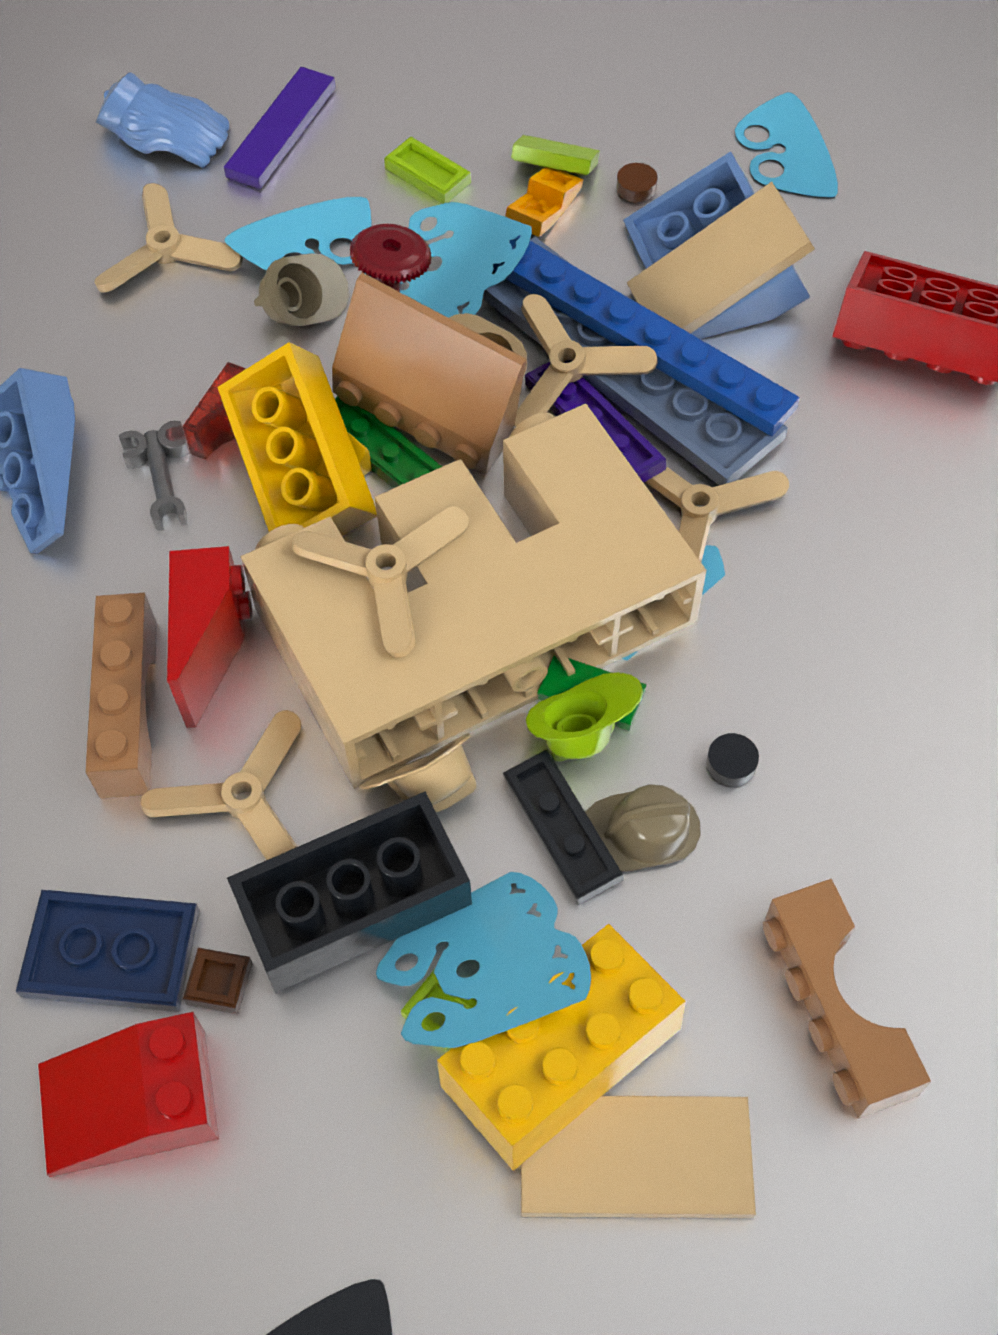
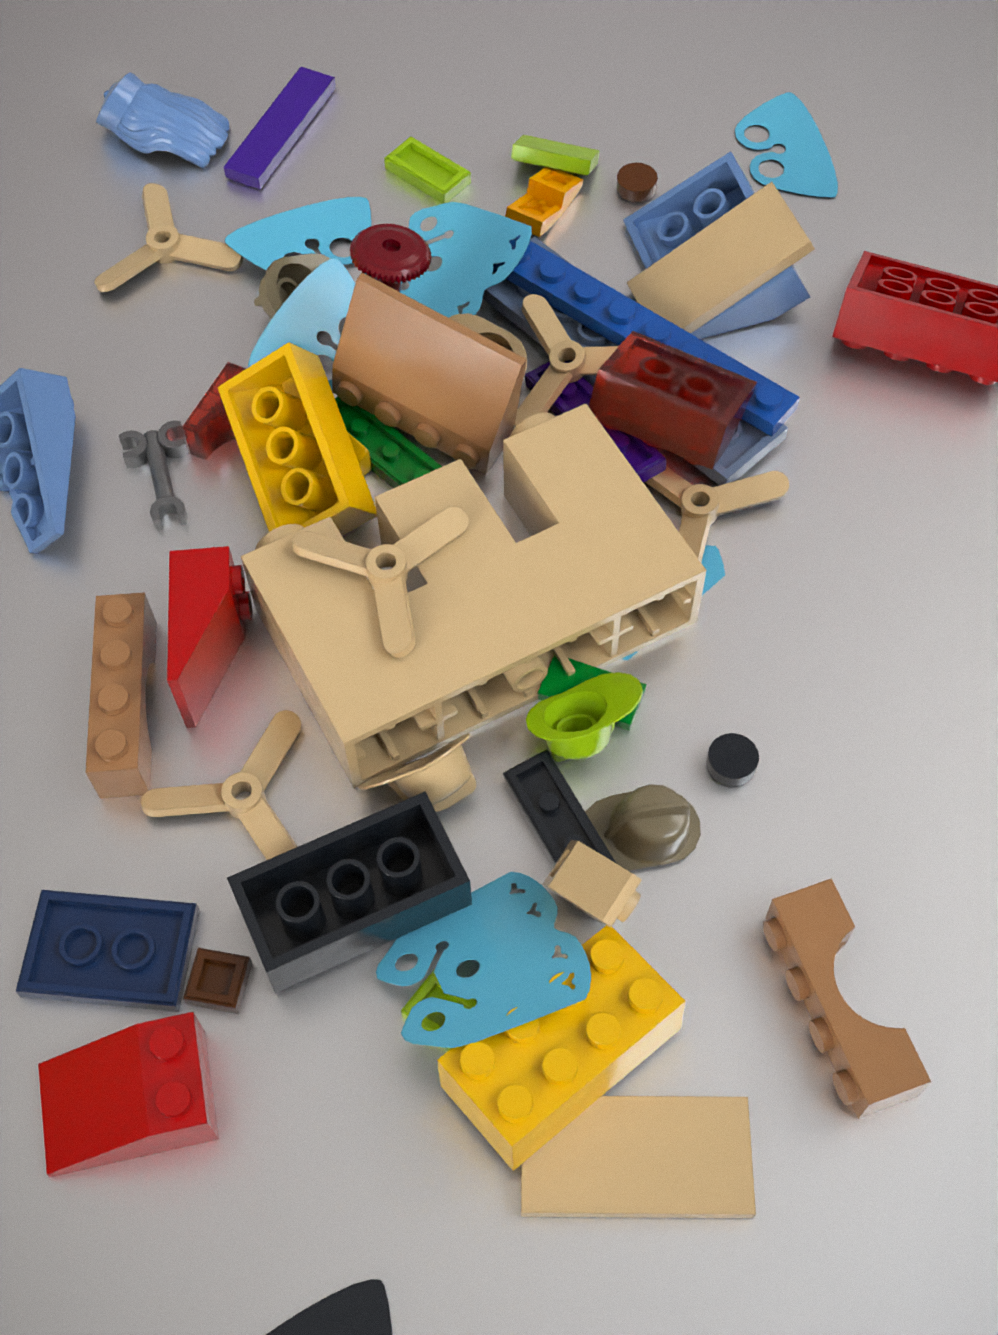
none -> medium azure piece [248,258,355,390]
none -> tan slope [542,840,642,927]
none -> clear red slope [589,331,757,470]

